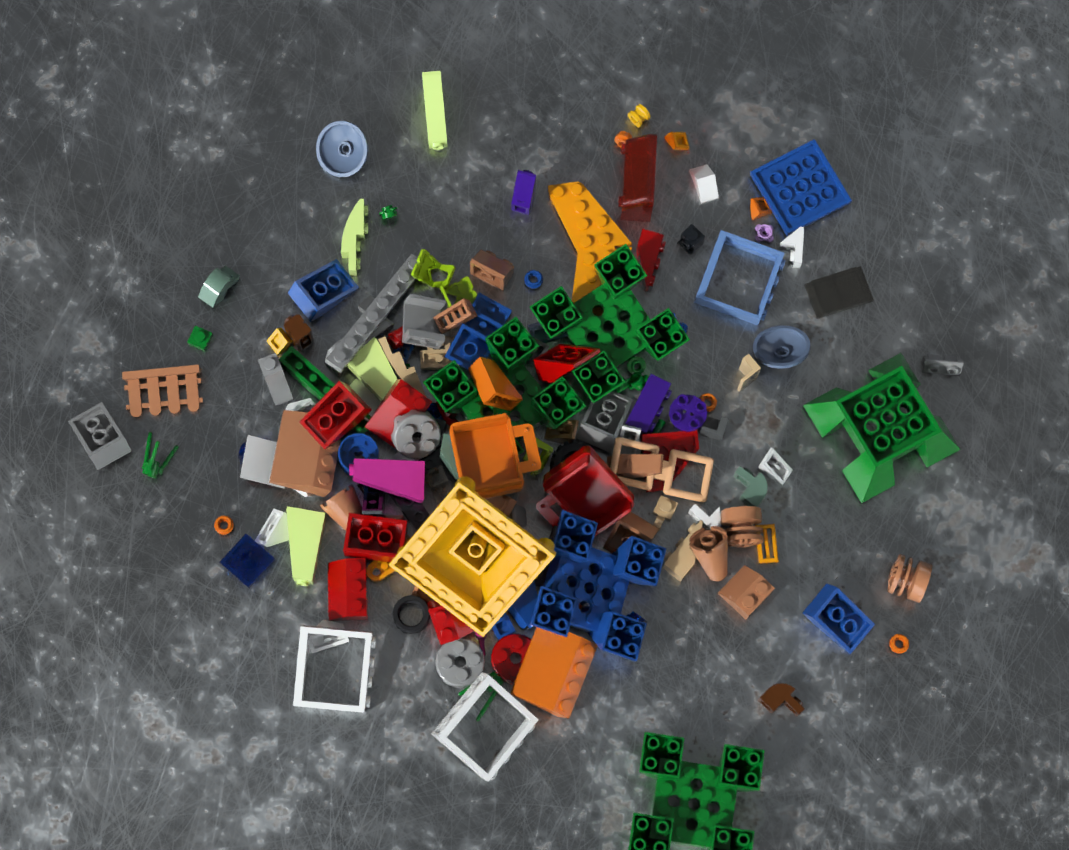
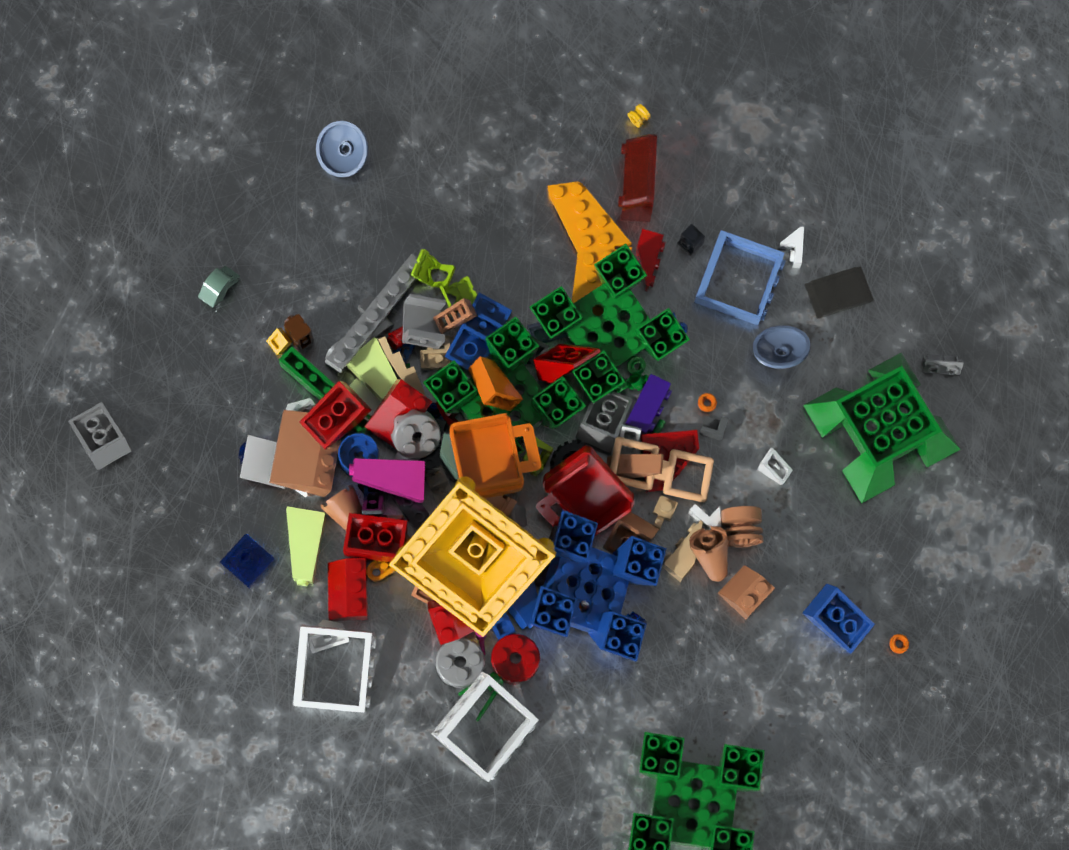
nougat fence [122,365,203,418] -> none
green plant [141,432,179,478] -> none
green plate [187,325,213,351] -> none
orange plate [214,515,234,535] -> none
white slope [254,509,289,547] -> none
light grey slope [258,353,294,406] -> none
blue slope [288,259,359,322] -> none
yellowish green slope [341,199,368,276] -> none
green plate [379,205,397,220] -> none
black tyre [392,595,430,634] -> none
yellowish green slope [422,71,447,150] -> none
nougat slope [470,249,514,291] -> none
orange slope [510,627,597,718] -> none
dark purple slope [511,170,536,215] -> none
blue plate [524,270,543,289] -> none
medium nougat slope [544,420,579,444] -> none
orange plate [614,131,633,148] -> none
light orange slope [664,132,690,150] -> none
dark purple plate [669,394,707,432] -> none
white slope [689,164,719,204] -> none
sand green brick [733,466,768,507] -> none
tan panel [737,354,761,392] -> none
blue plate [750,139,852,236] -> none
orange slope [750,197,772,220] -> none
lavender plate [755,224,774,243] -> none
light orange tile [755,524,779,564] -> none
reddish brown brick [758,683,805,717] -> none
nougat wheel [887,554,933,603] -> none

